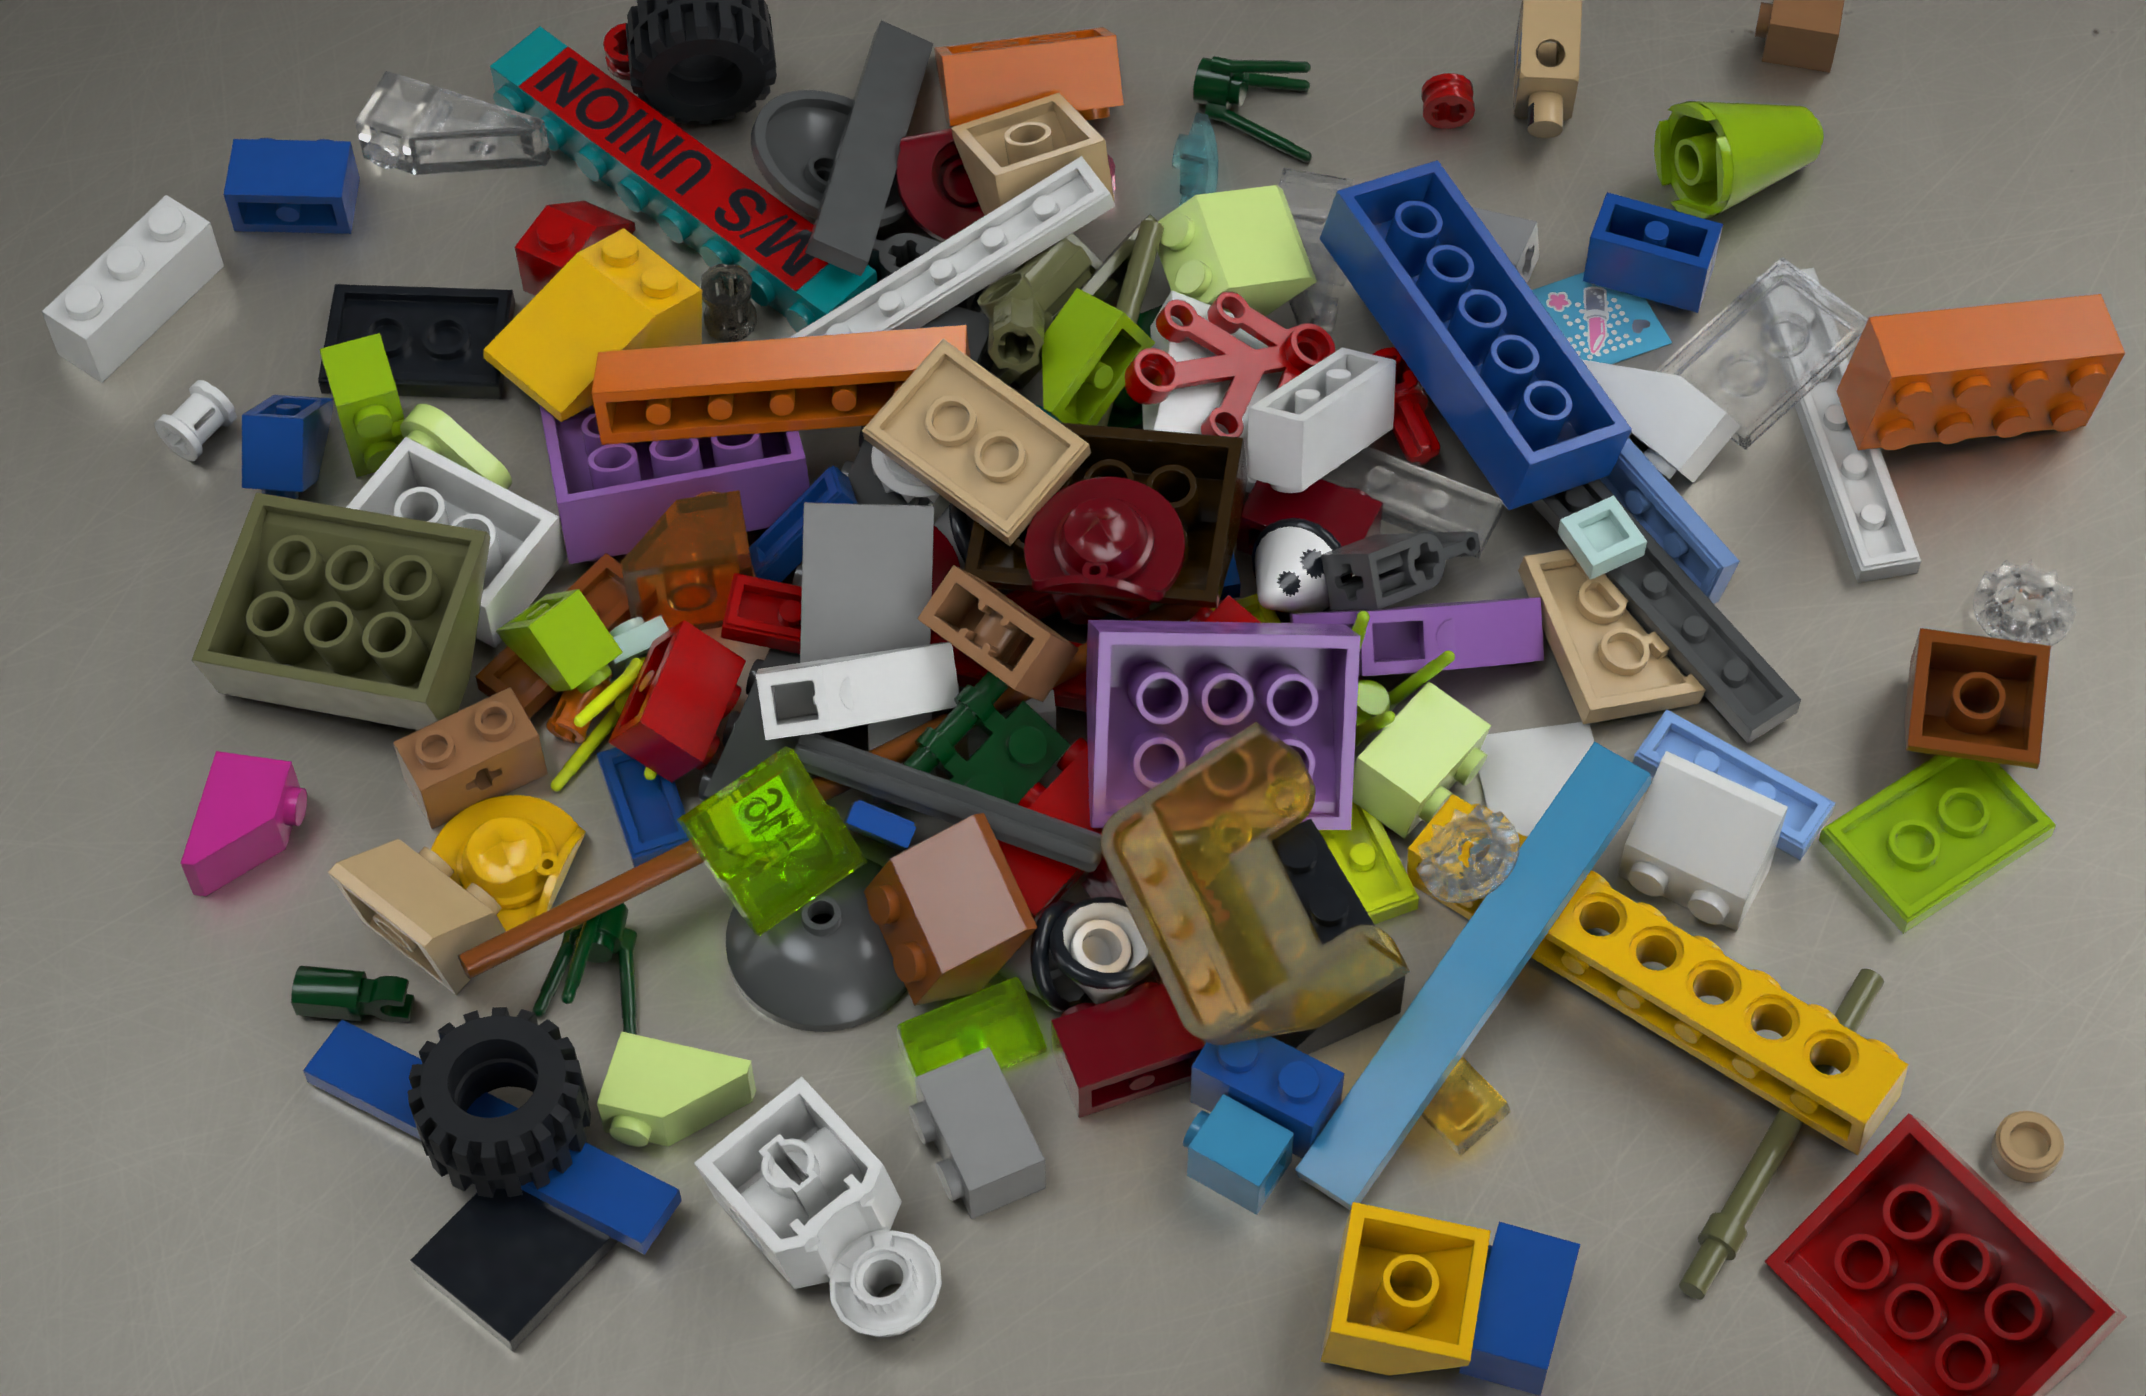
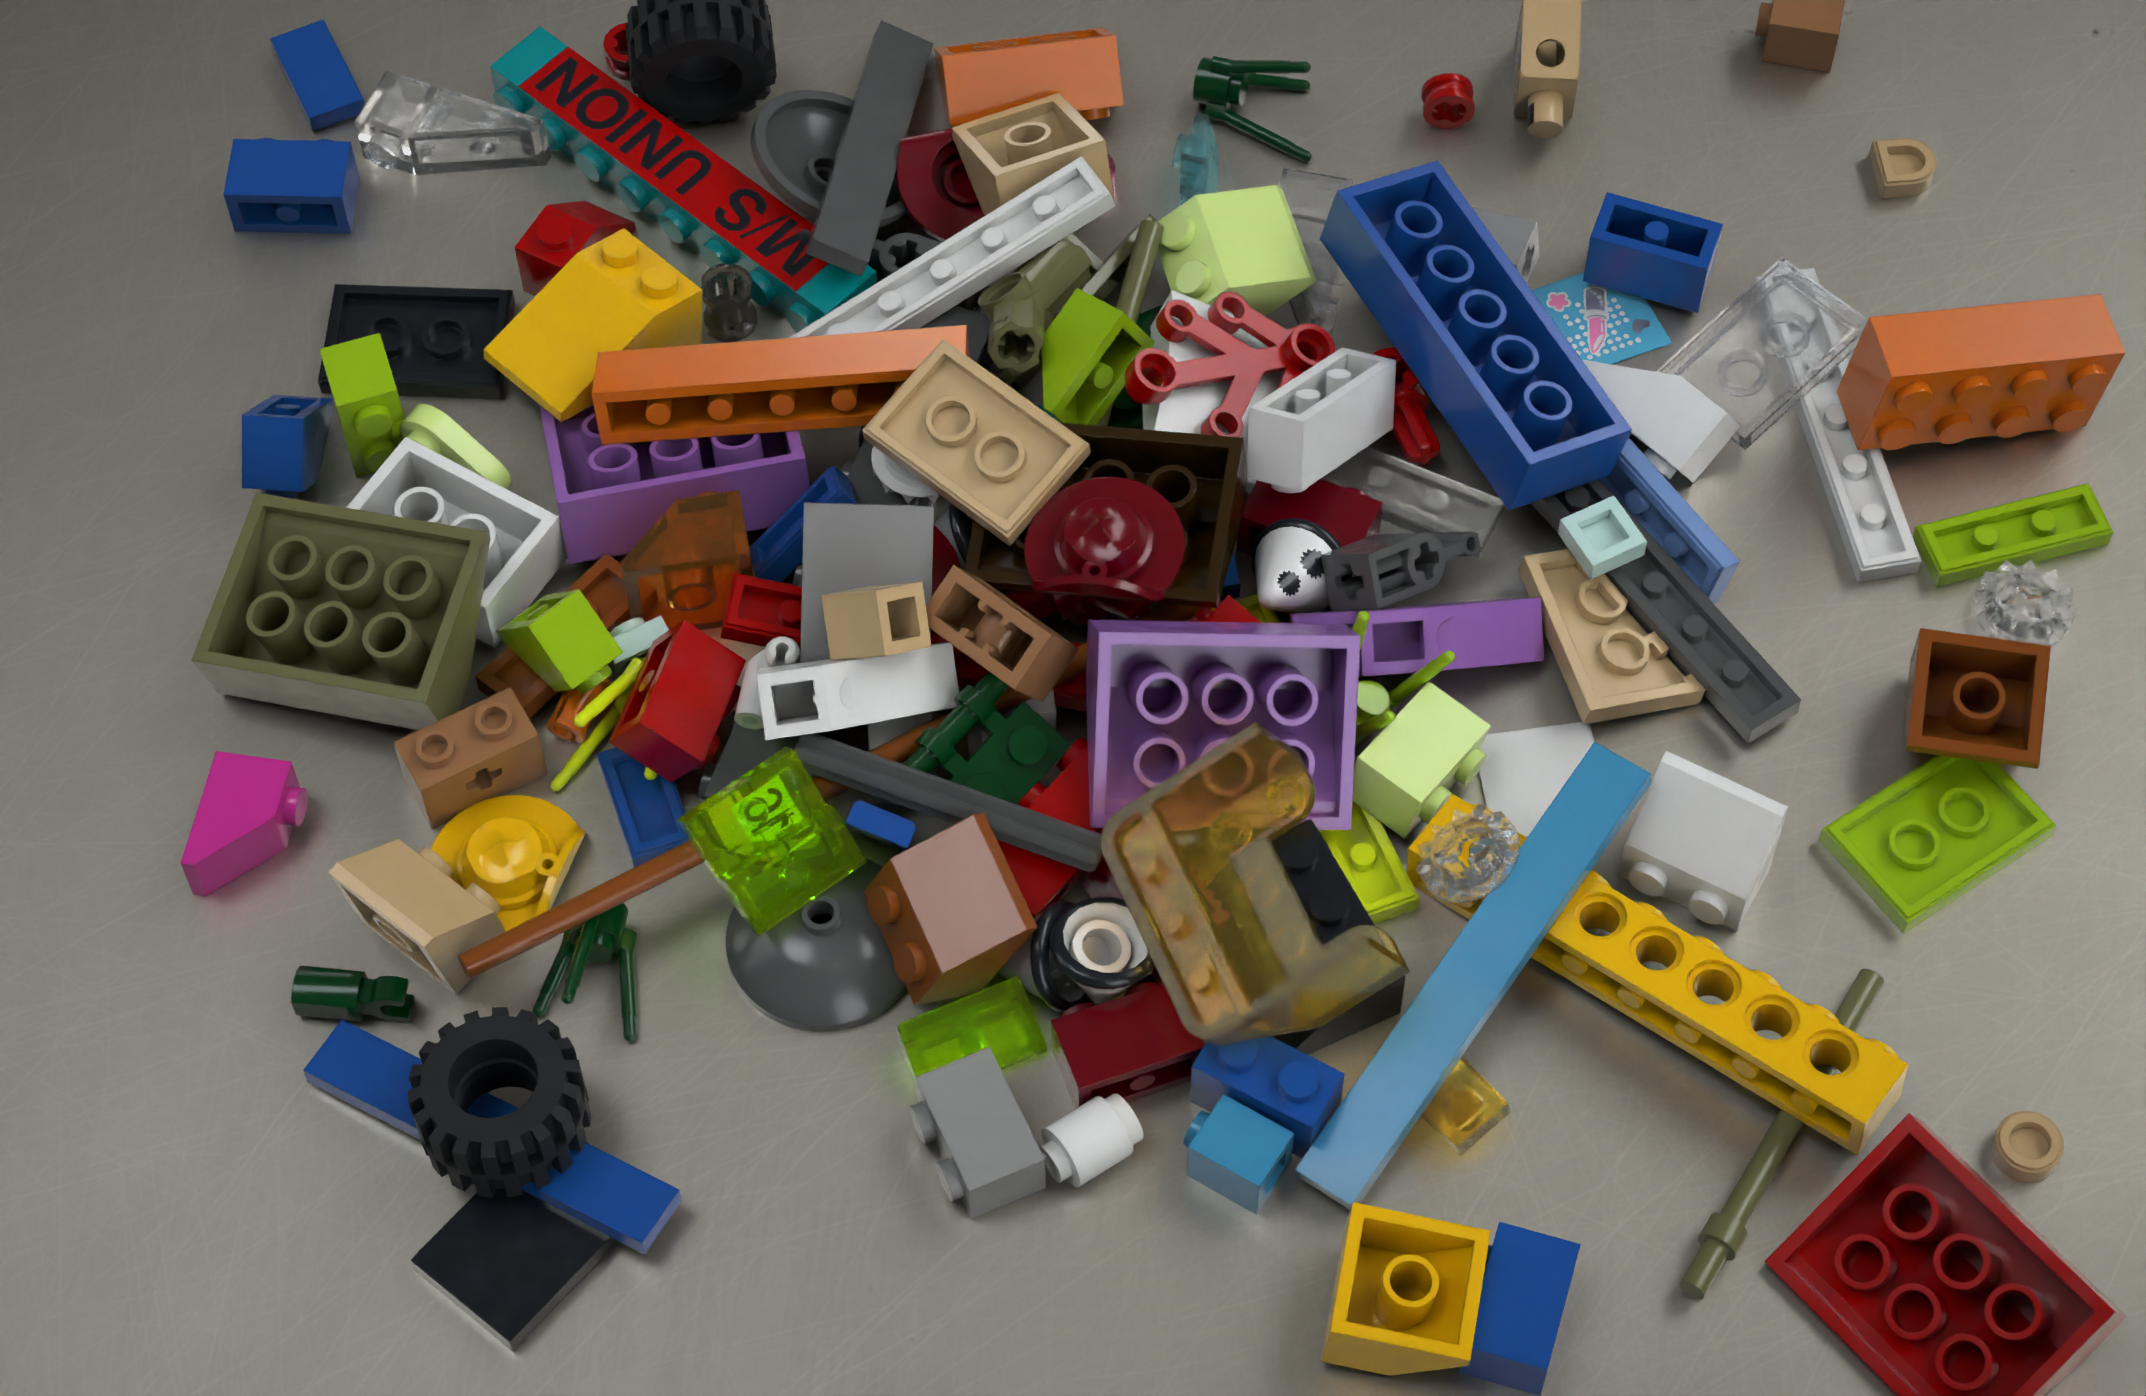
white brick [42,195,224,383] -> none
white bush [155,380,237,461] -> none
yellowish green slope [597,1031,756,1147] -> none
white brick [694,1076,942,1338] -> none
light blue tile [1633,709,1835,861] -> none
lime cone [1654,101,1824,219] -> none
none -> blue tile [270,19,367,131]
none -> white arm [734,636,800,730]
none -> tan brick [821,582,932,660]
none -> white brick [1039,1093,1143,1188]
none -> tan tile [1869,138,1937,199]
none -> lime tile [1913,483,2114,588]

